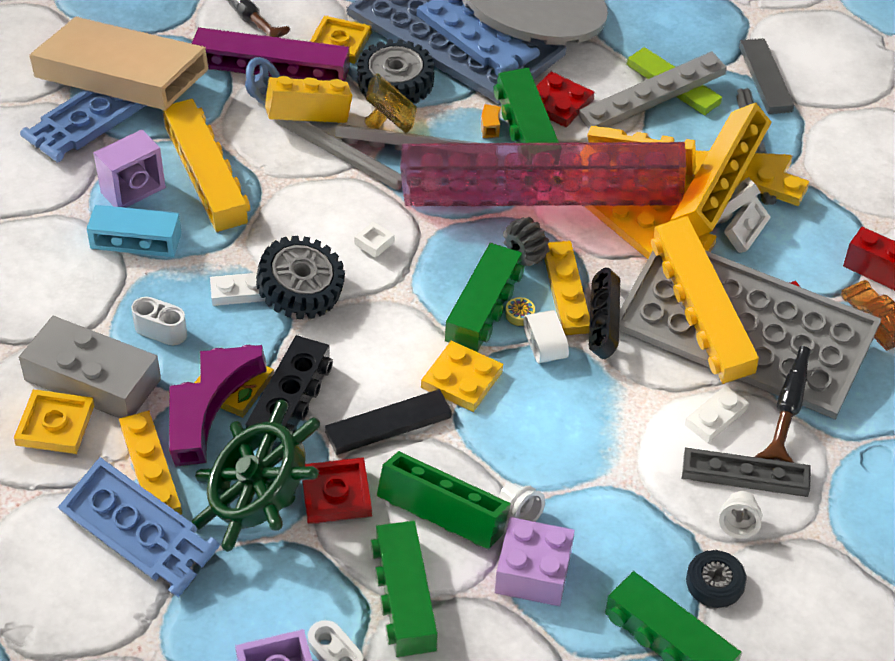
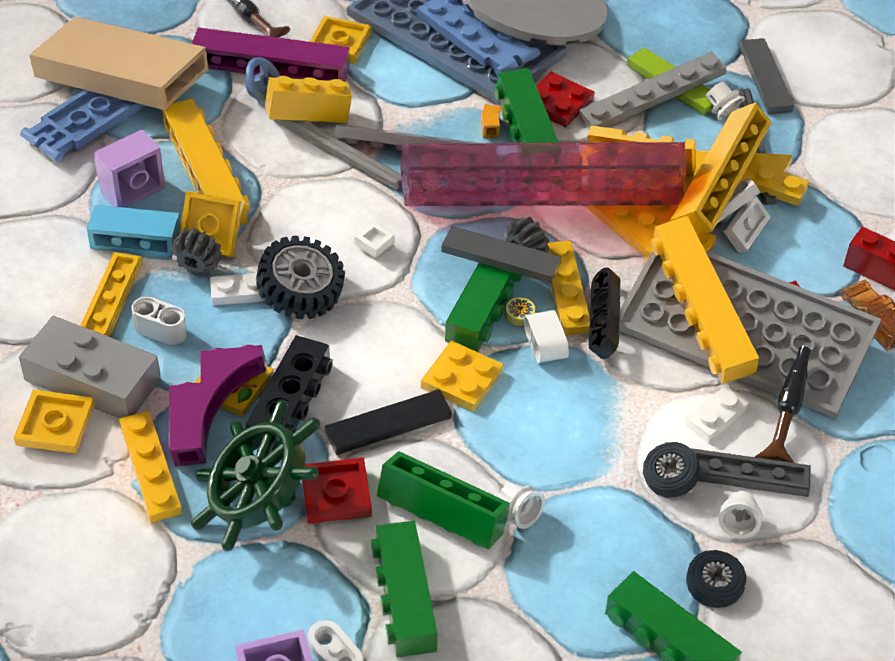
medium blue hinge [57,457,221,598] -> none
wheel [357,39,434,107] -> none
clear yellow tile [364,73,417,134] -> none
lavender brick [495,517,575,607] -> none
none -> yellow tile [80,252,143,337]
none -> dark grey gear [170,228,222,275]
none -> yellow tile [179,191,244,257]
none -> dark grey tile [441,226,561,284]
none -> black bush [643,442,700,498]
none -> white piece [706,81,745,120]

